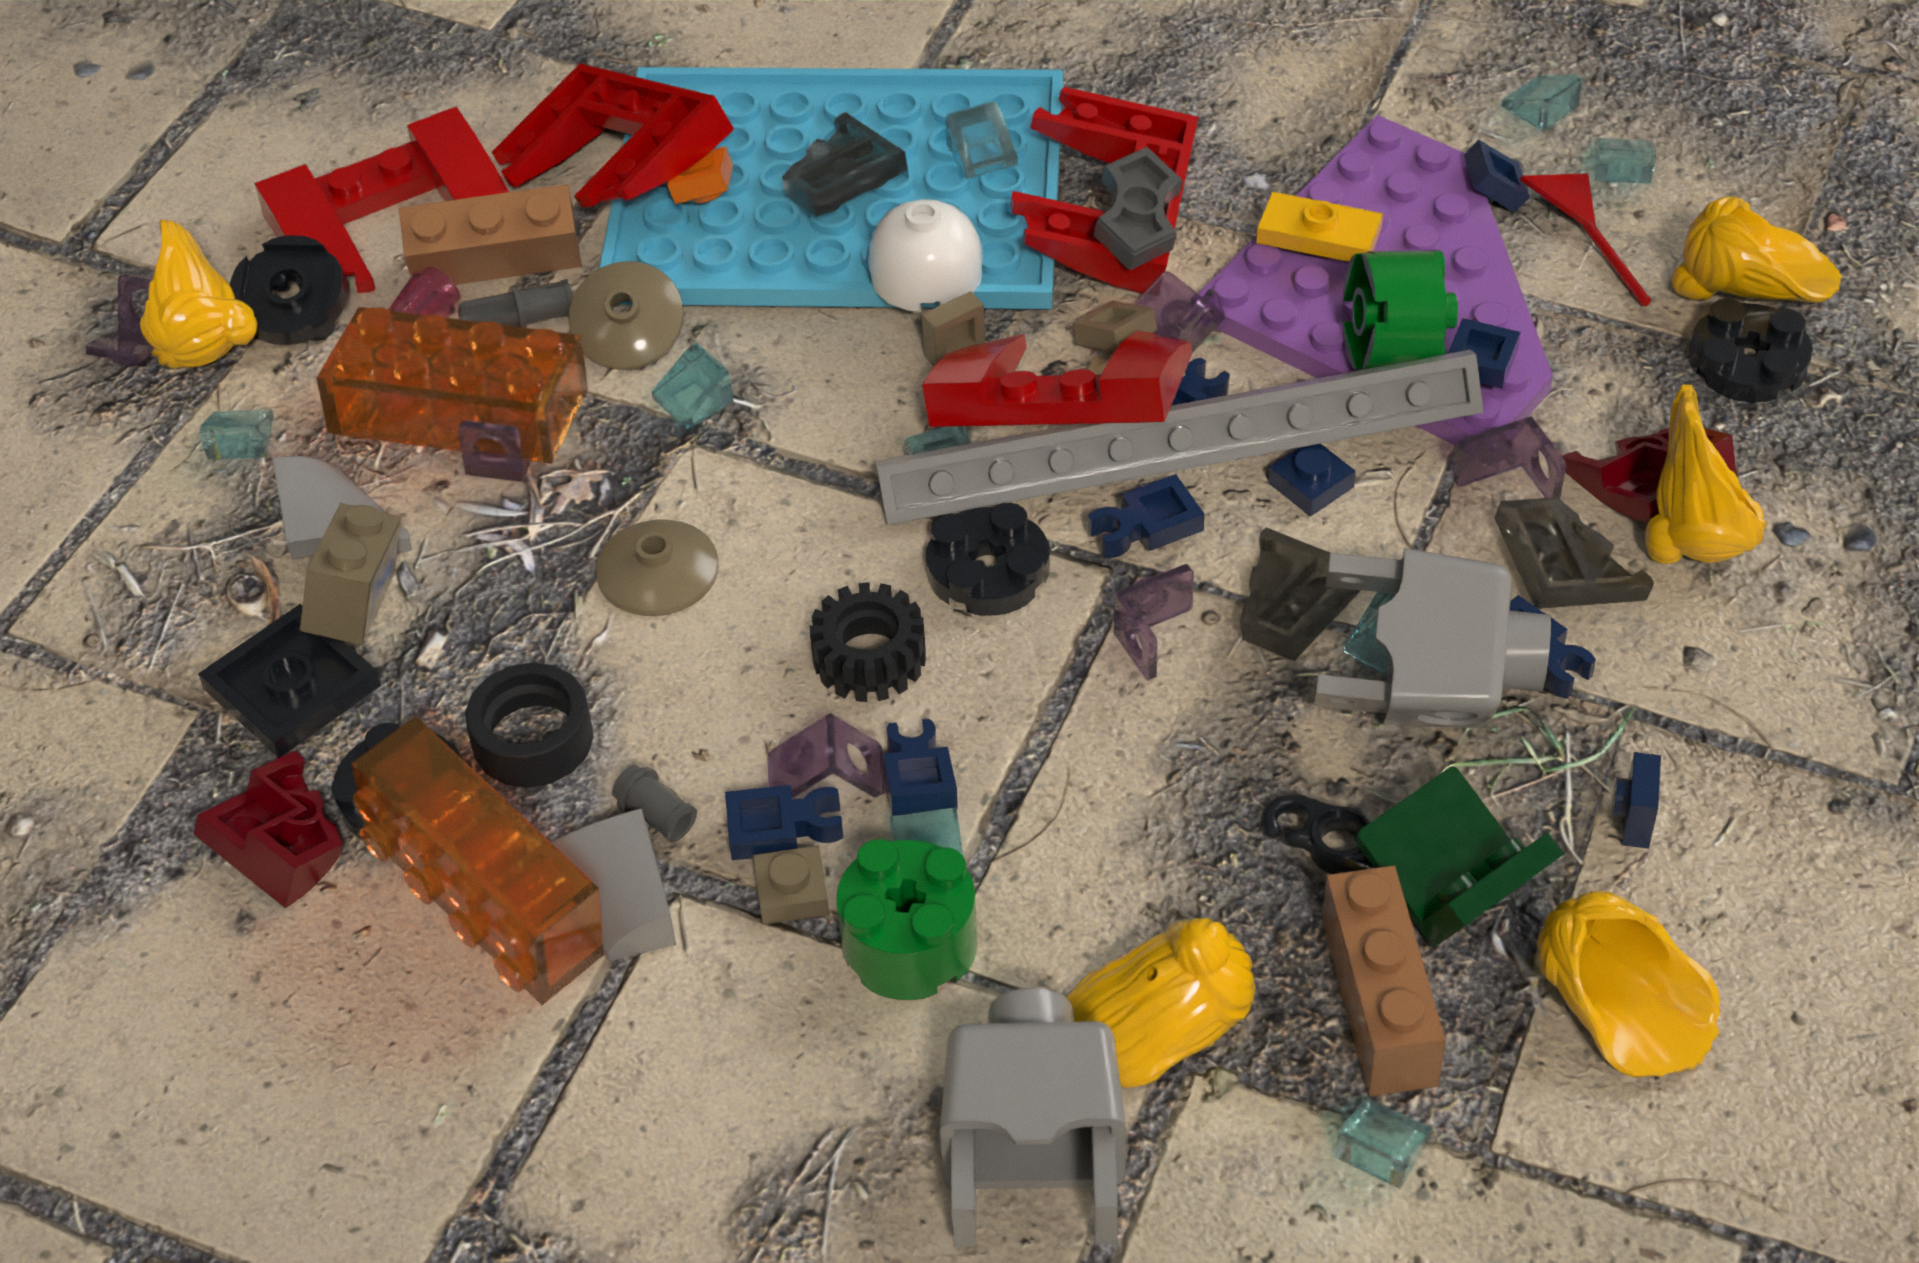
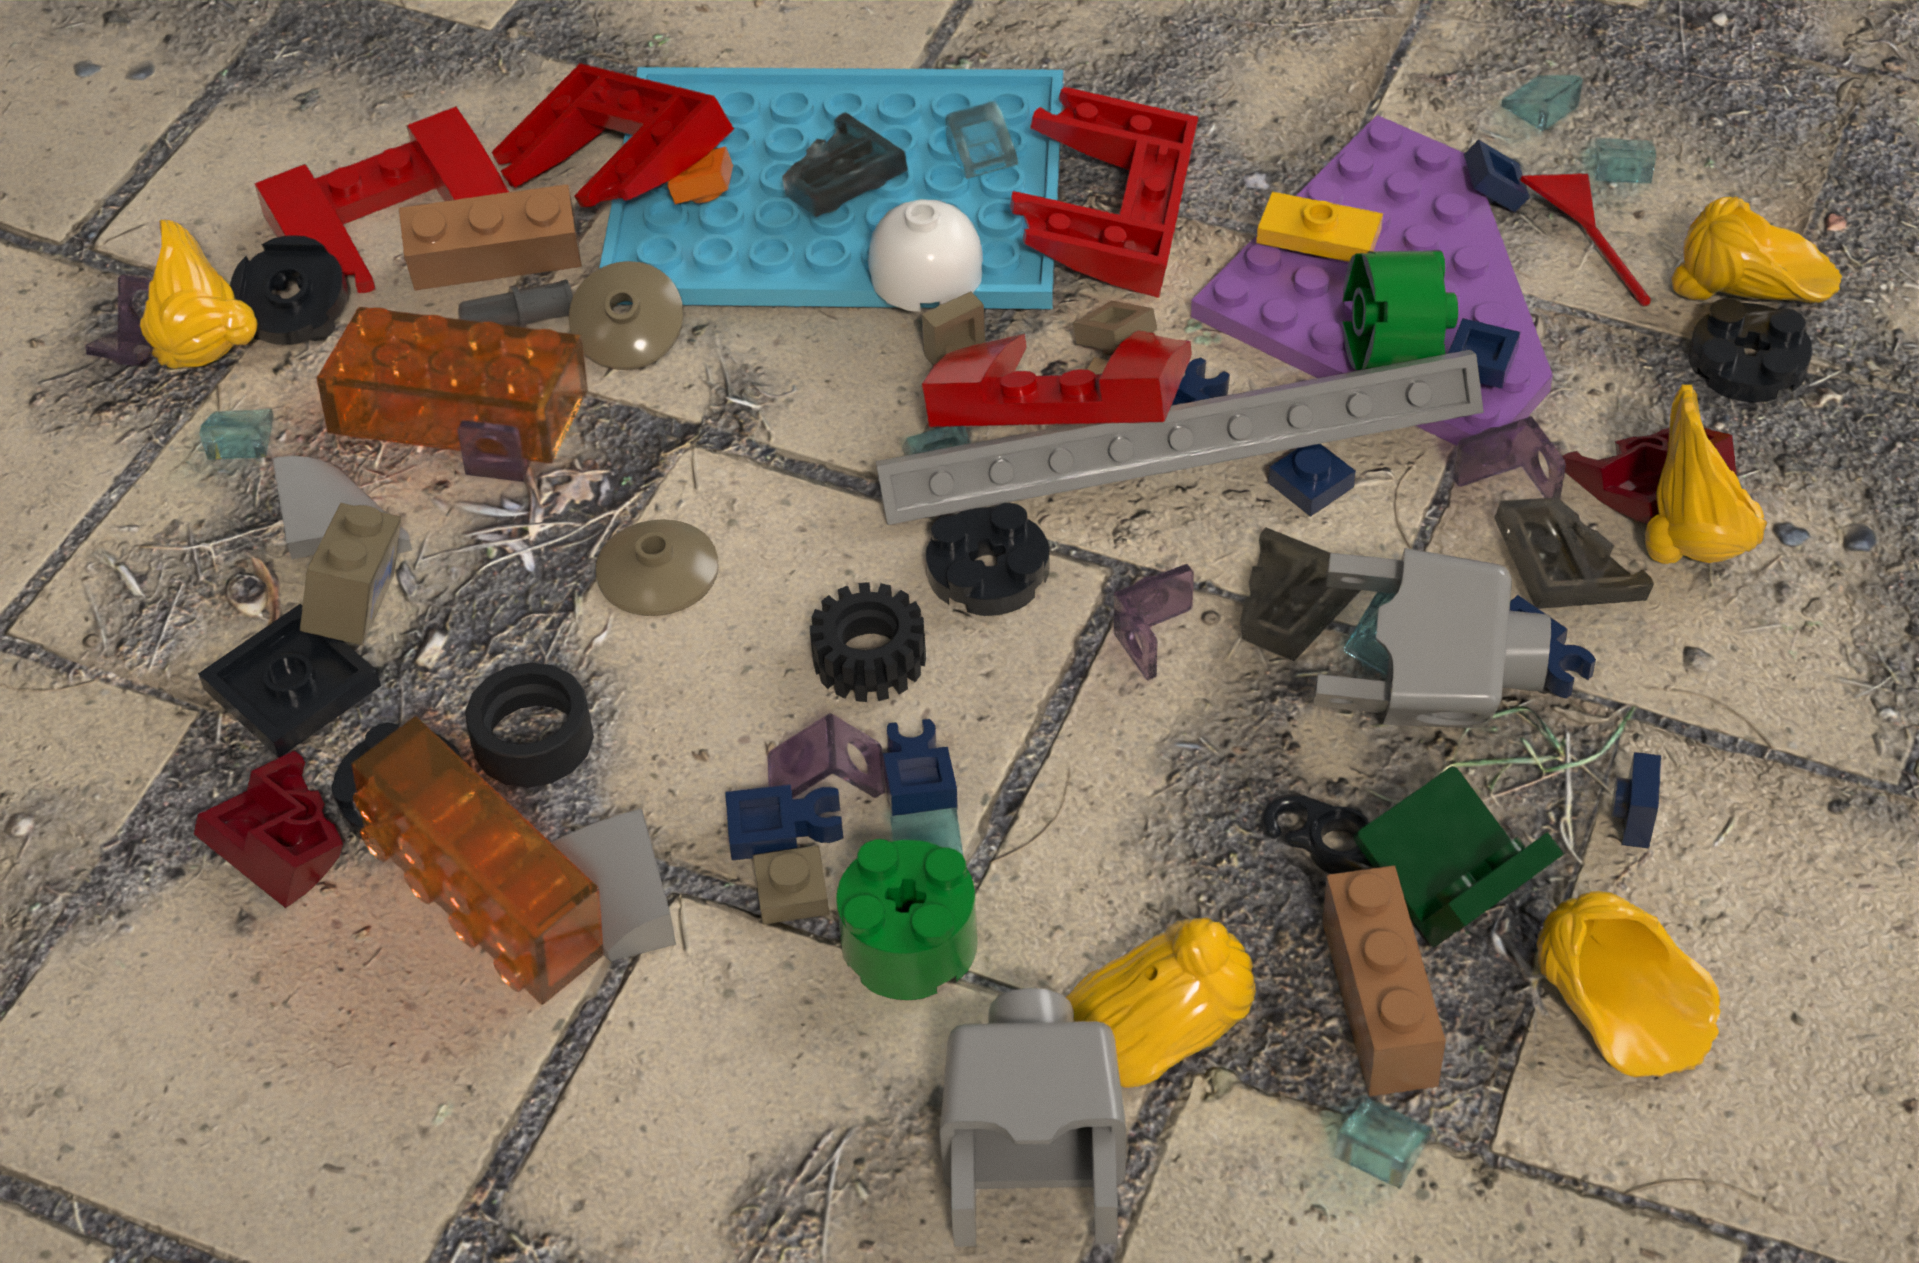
clear pink cone [377,266,461,349] -> none
dark grey pin [612,765,697,843] -> none
clear light blue slope [651,343,733,429] -> none
dark blue plate [1088,474,1205,558] -> none
dark grey tile [1093,147,1183,270] -> none
clear purple bracket [1134,271,1225,354] -> none

